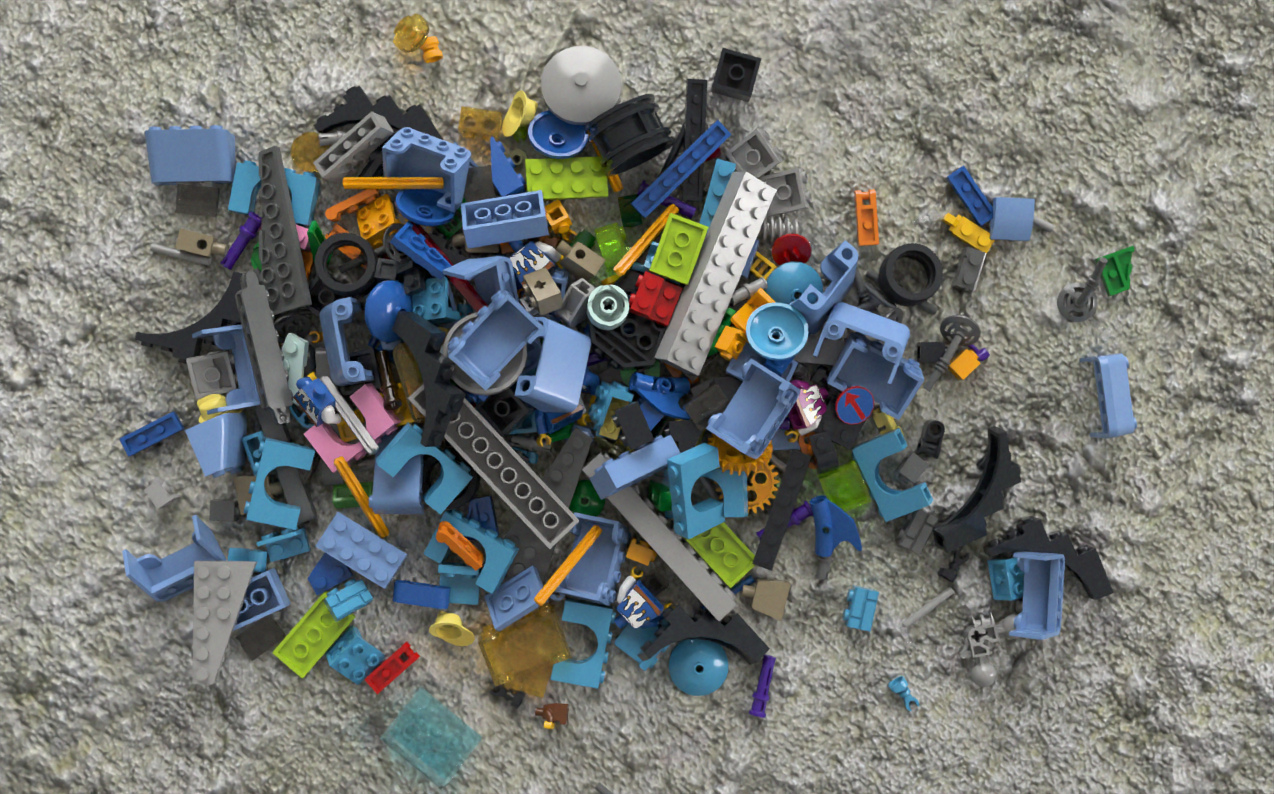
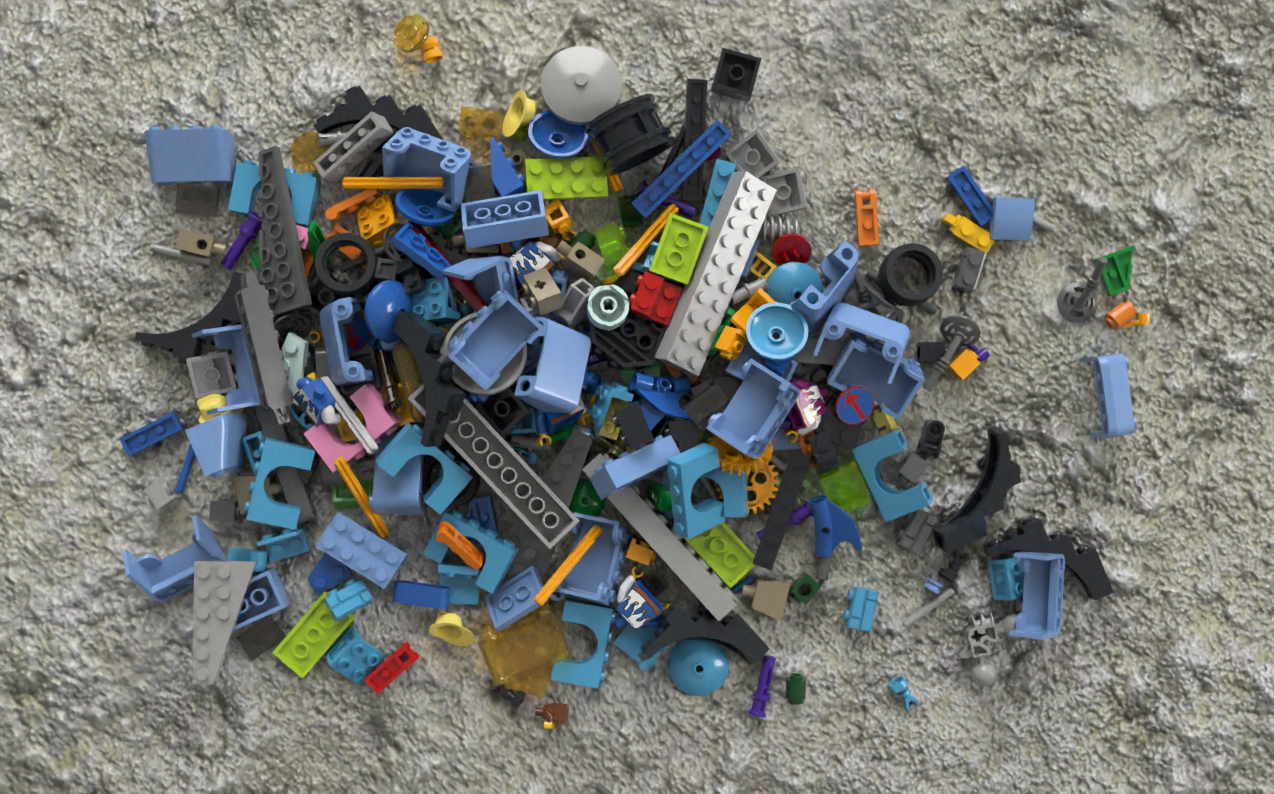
clear light blue slope [379,687,483,789] -> none
none -> blue bar [175,443,195,493]
none -> blue piece [343,315,370,353]
none -> dark green brick [786,673,806,705]
none -> dark green brick [789,571,822,604]
none -> medium blue bush [923,577,943,594]
none -> orange brick [1105,301,1137,330]
none -> light orange hand [1122,313,1150,329]

